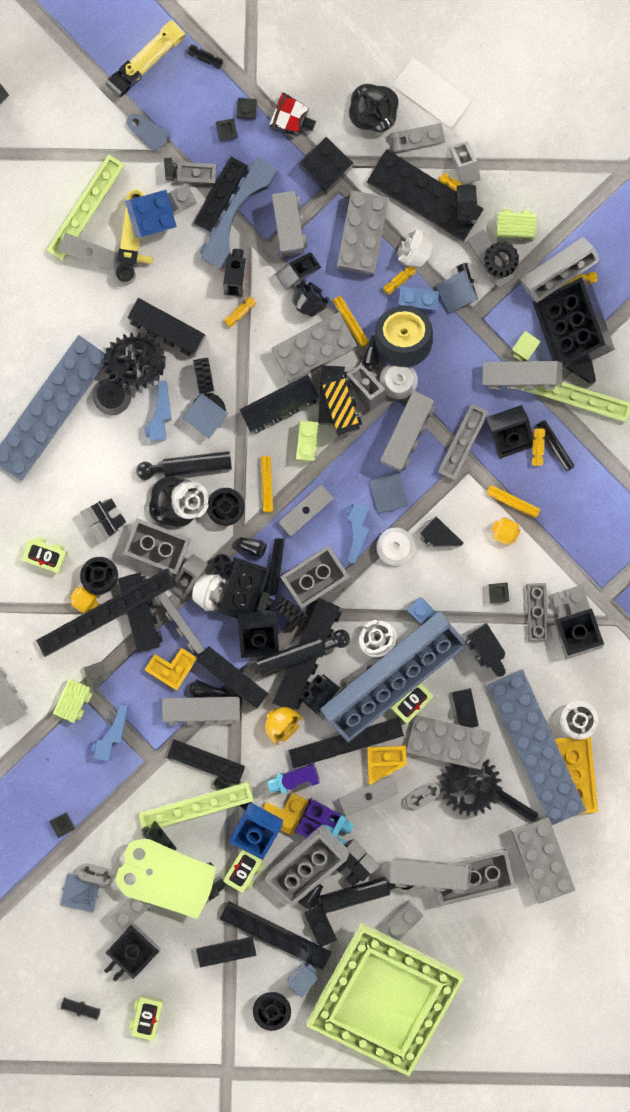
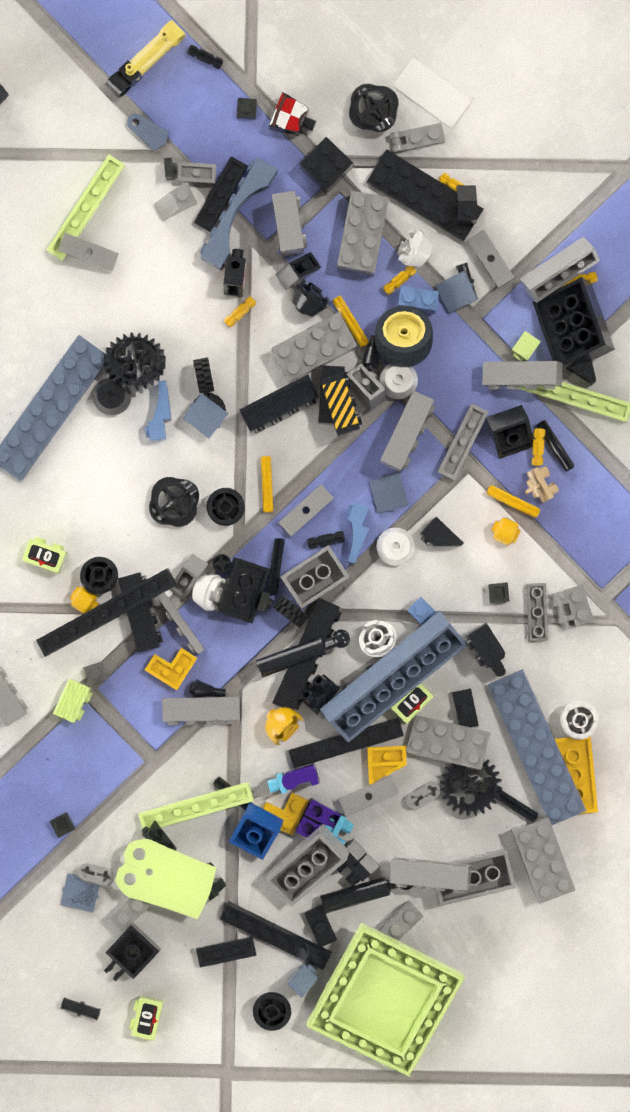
black hips [80,498,126,543] -> none
medium blue slope [91,704,129,761] -> none
piece [116,190,153,285] -> none
light grey brick [123,518,192,575] -> none
blue brick [125,190,177,238] -> none
black brick [127,297,206,357] -> none
black piece [136,451,232,480] -> none
black tile [167,739,246,784] -> none
white cone [171,482,208,519] -> none
black brick [197,646,269,709] -> none
pearl dark grey plate [216,118,238,142] -> none
brick [223,849,264,893] -> none
black cone [237,537,267,558] -> none
black brick [237,610,279,658] -> none
yellowish green brick [296,421,319,462] -> none
black cone [298,883,323,910] -> none
light grey slope [449,141,481,185] -> none
black tyre [484,241,519,278] -> none
yellowish green brick [496,209,537,240] -> none
black slope [555,608,604,660] -> none
none -> black axle [307,531,345,549]
none -> tan hips [525,466,559,503]

